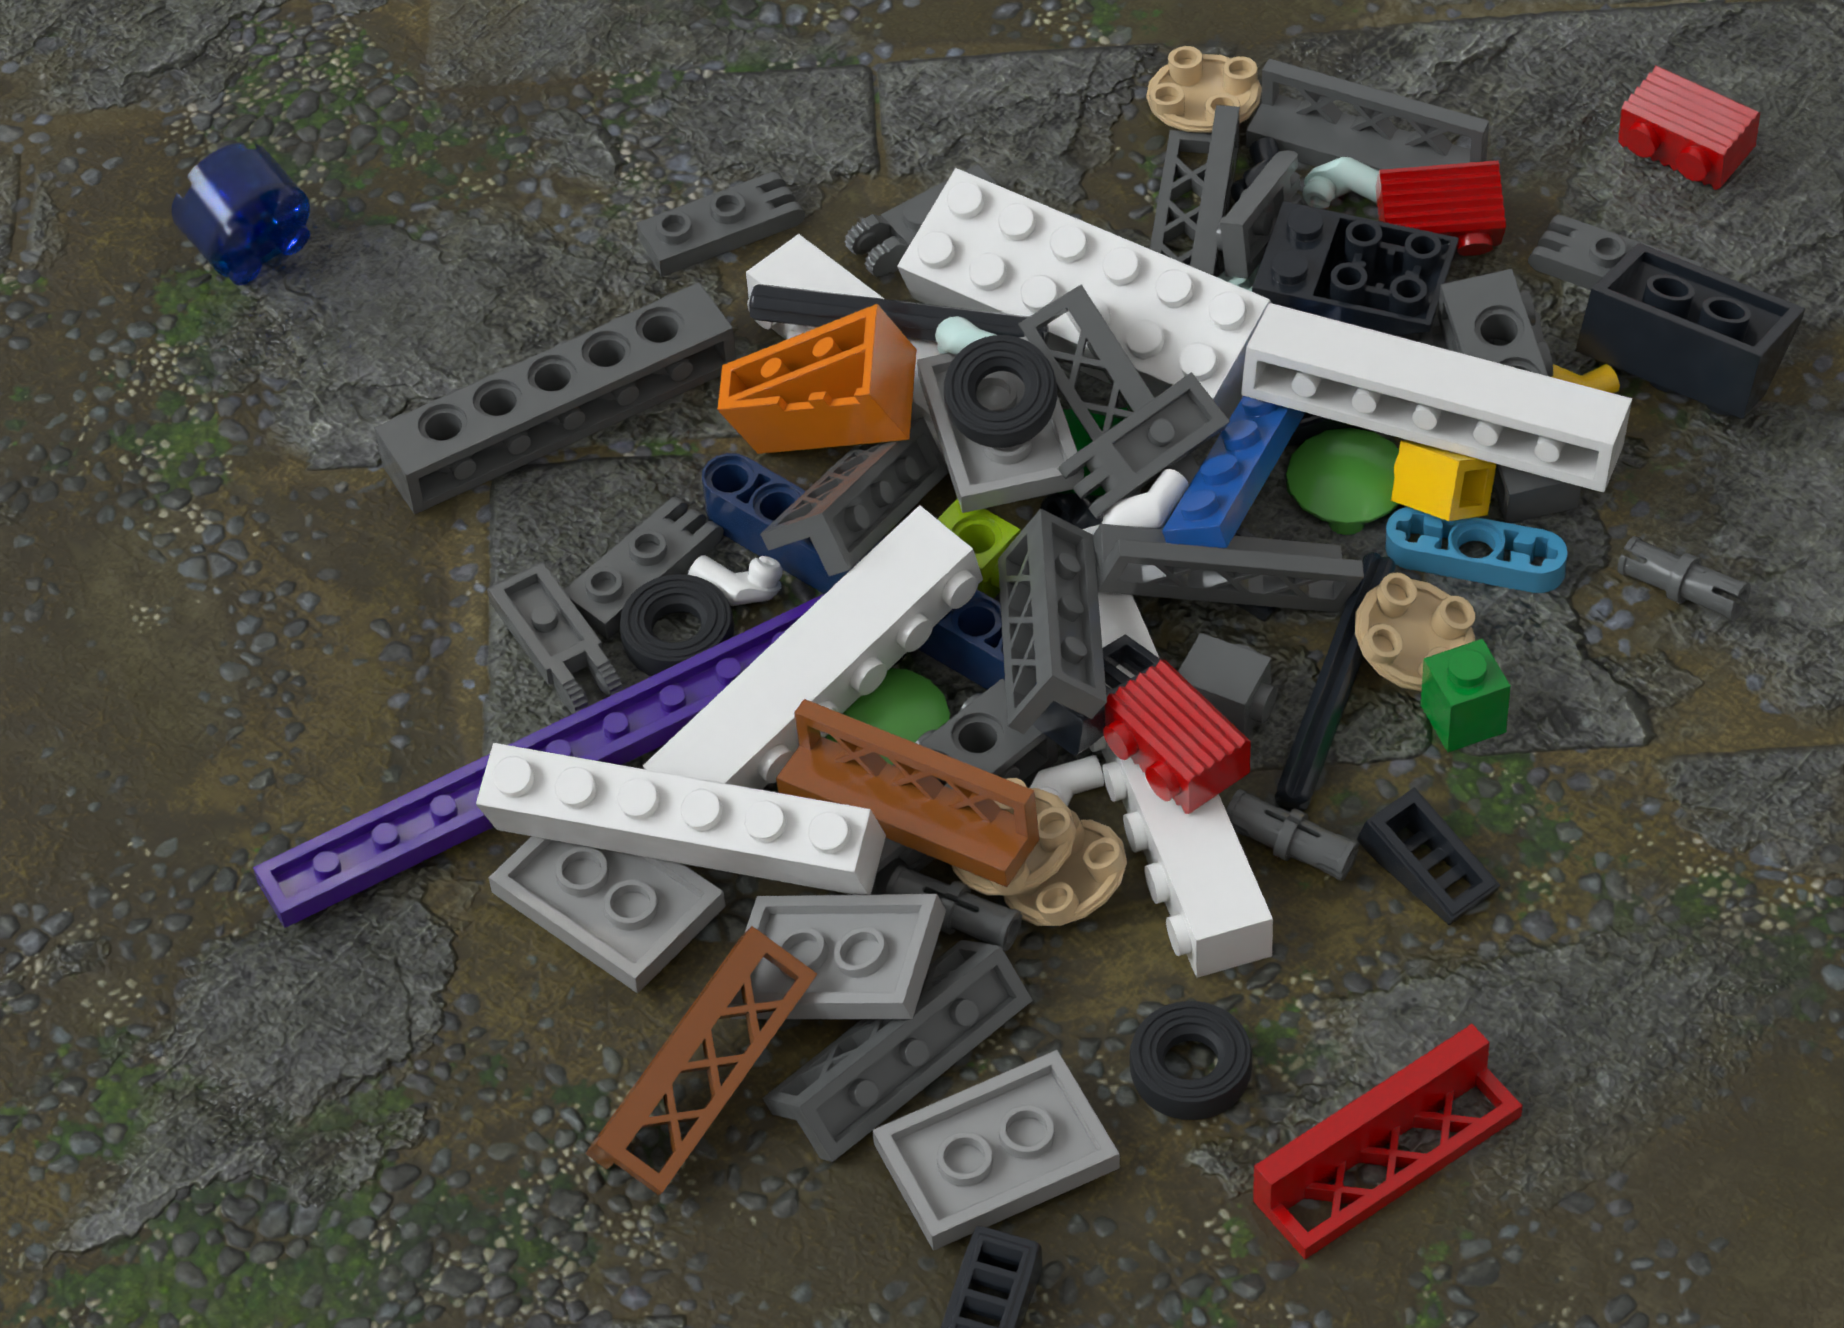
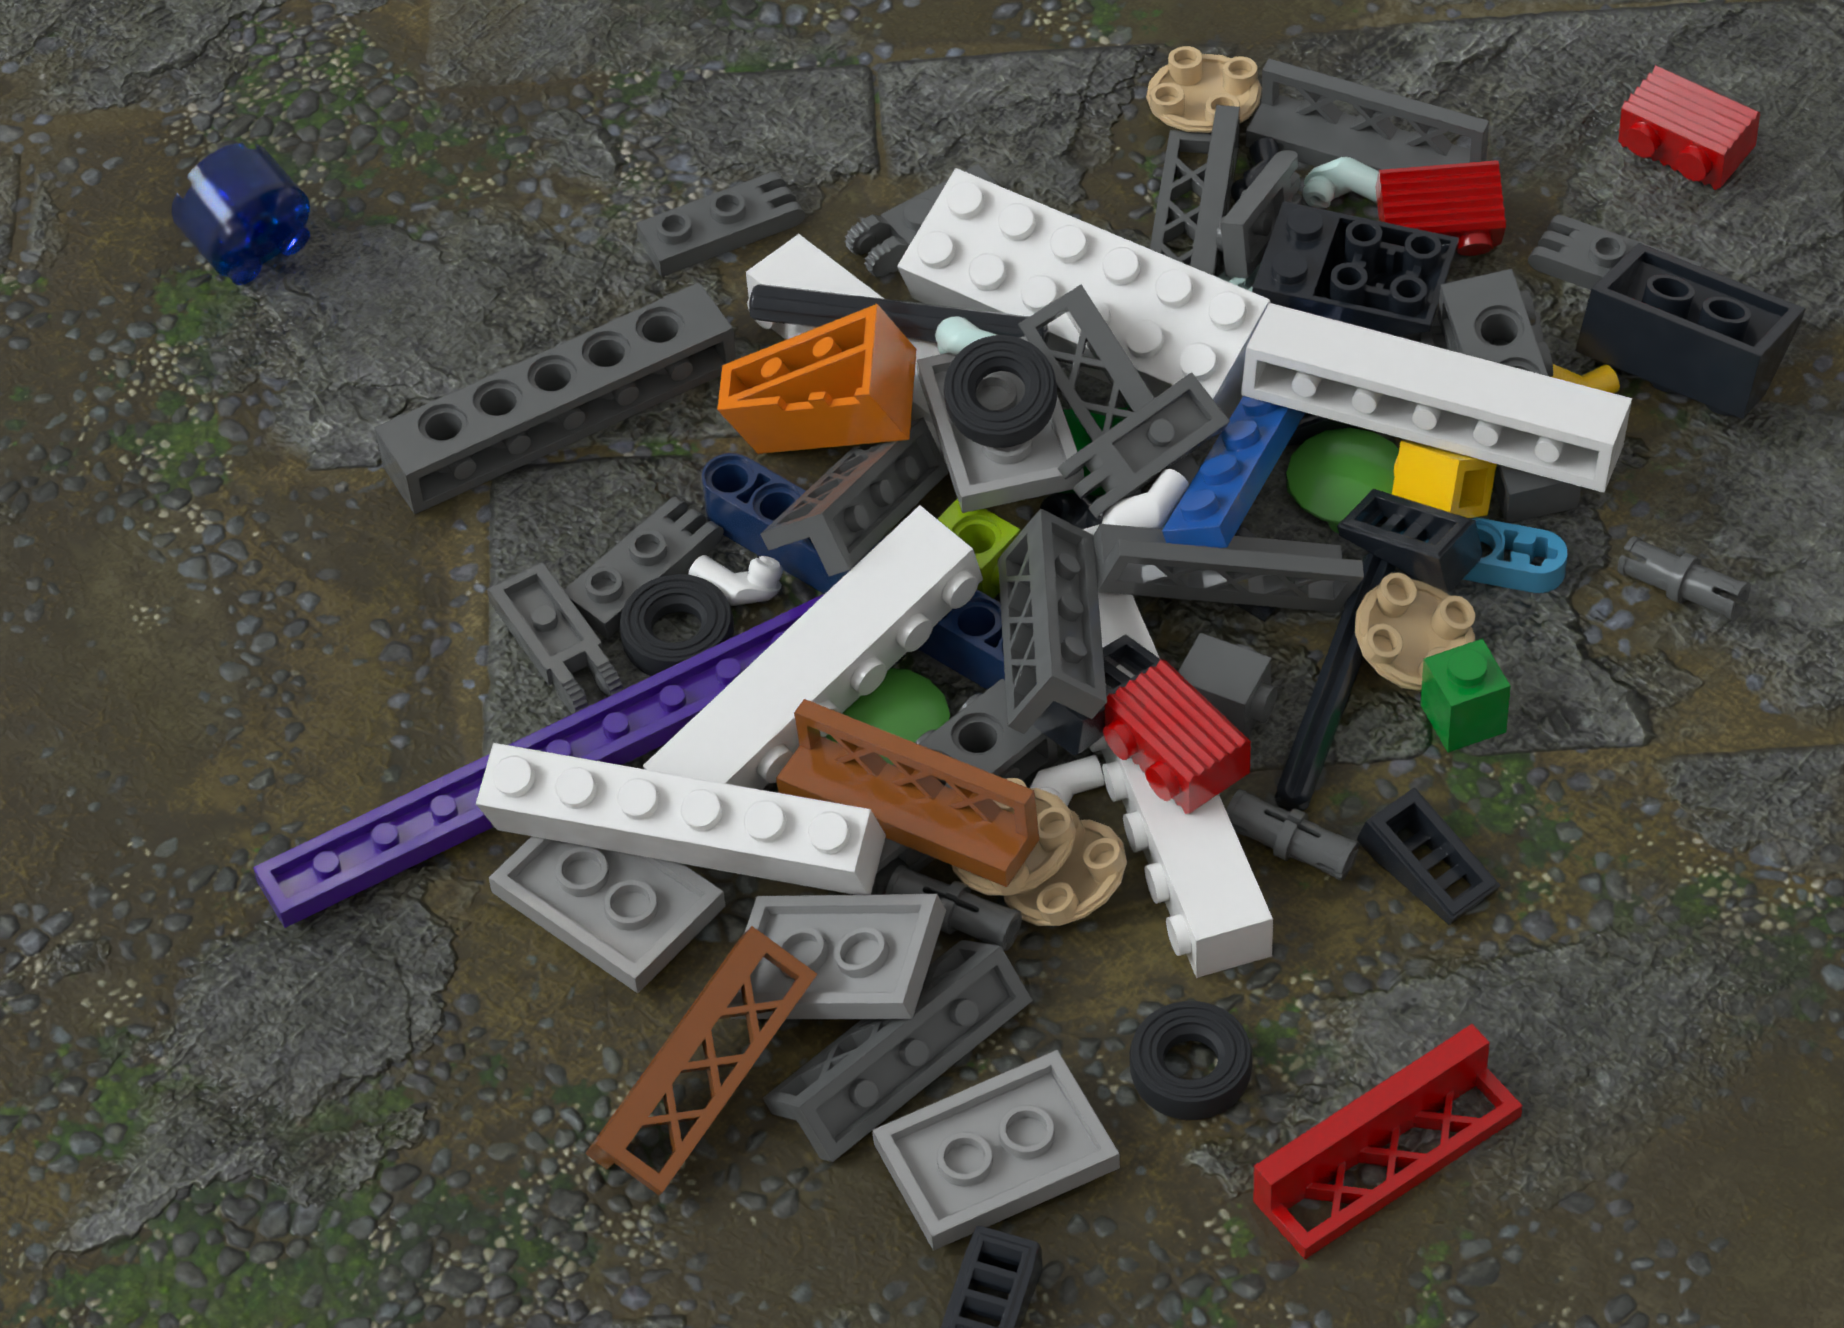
none -> black slope [1337,489,1482,592]

